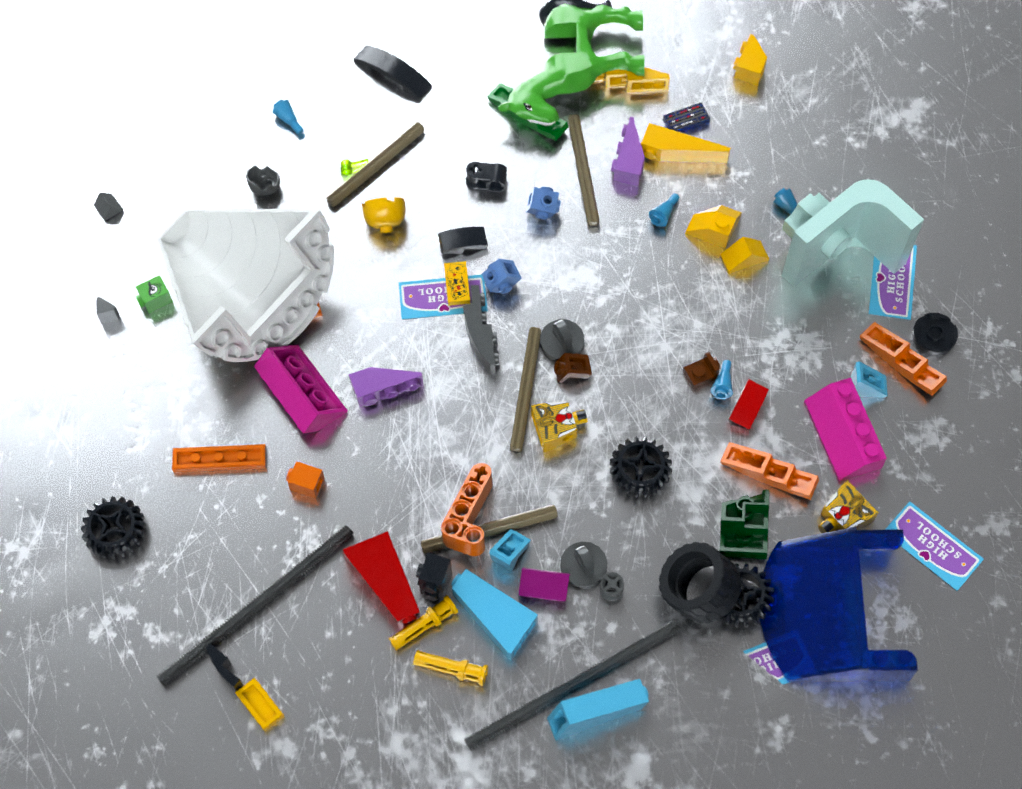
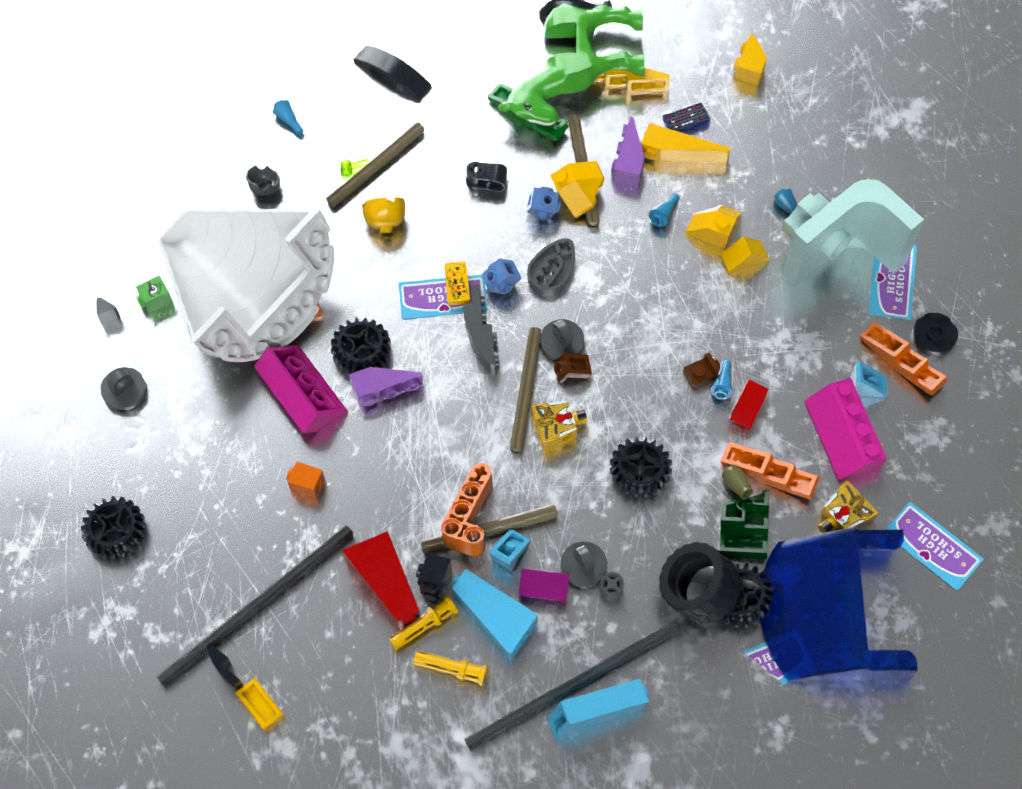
dark grey slope [93,192,123,221] -> none
orange tile [172,444,266,473] -> none
black slope [438,226,488,254] -> none
none -> dark grey tile [100,367,147,411]
none -> black gear [330,317,391,374]
none -> dark grey piece [527,238,575,295]
none -> yellow slope [550,161,605,218]
none -> olive cone [722,465,753,499]

